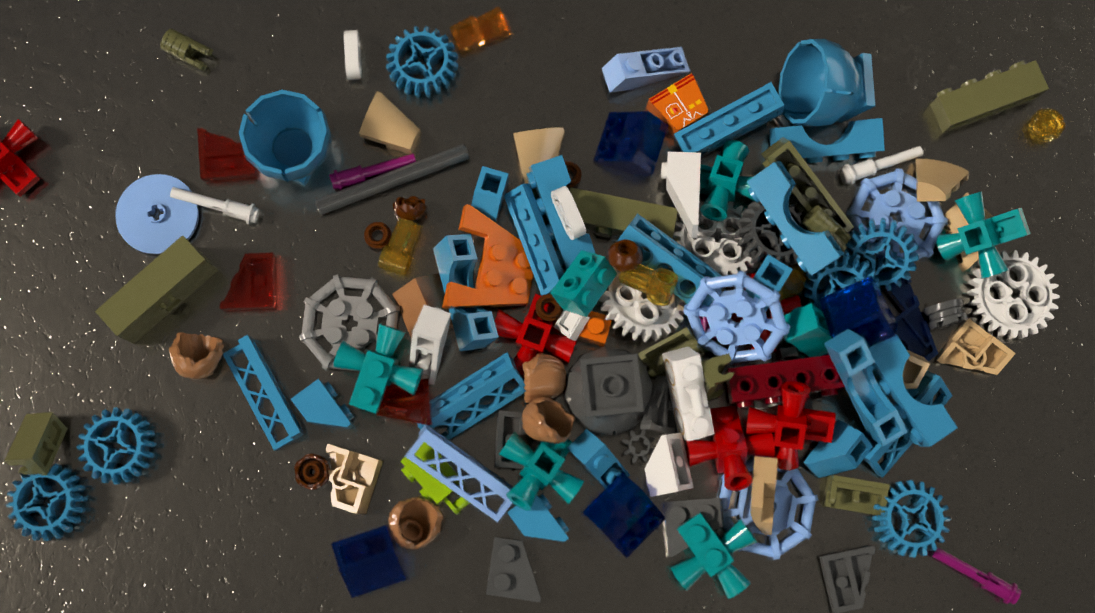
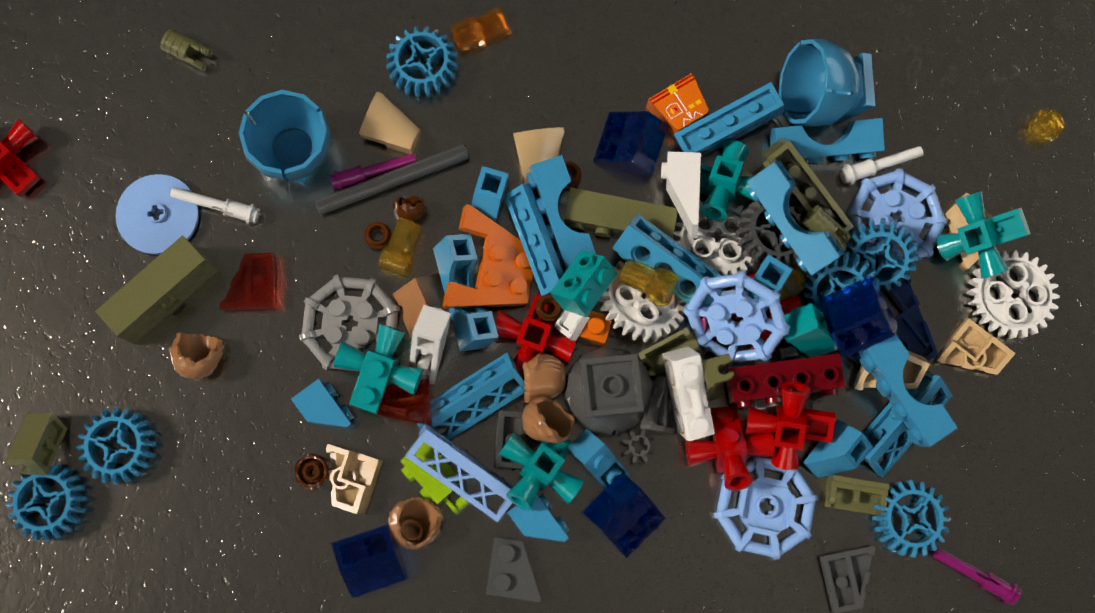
clear red wing [197,128,257,182] -> none
dark azure fence [223,335,305,451] -> none
white beam [344,30,362,80] -> none
white beam [551,186,586,240] -> none
light blue slope [602,47,690,93] -> none
reddish brown plate [607,239,643,272] -> none
white slope [645,432,694,497] -> none
dark grey wing [664,498,724,557] -> none
teal brick [670,512,757,599] -> none
tan slope [751,456,778,535] -> none
dark azure arch [824,329,907,447] -> none
tan slope [915,159,969,202] -> none
dark grey wheel [923,298,968,330] -> none
olive brick [930,60,1049,133] -> none

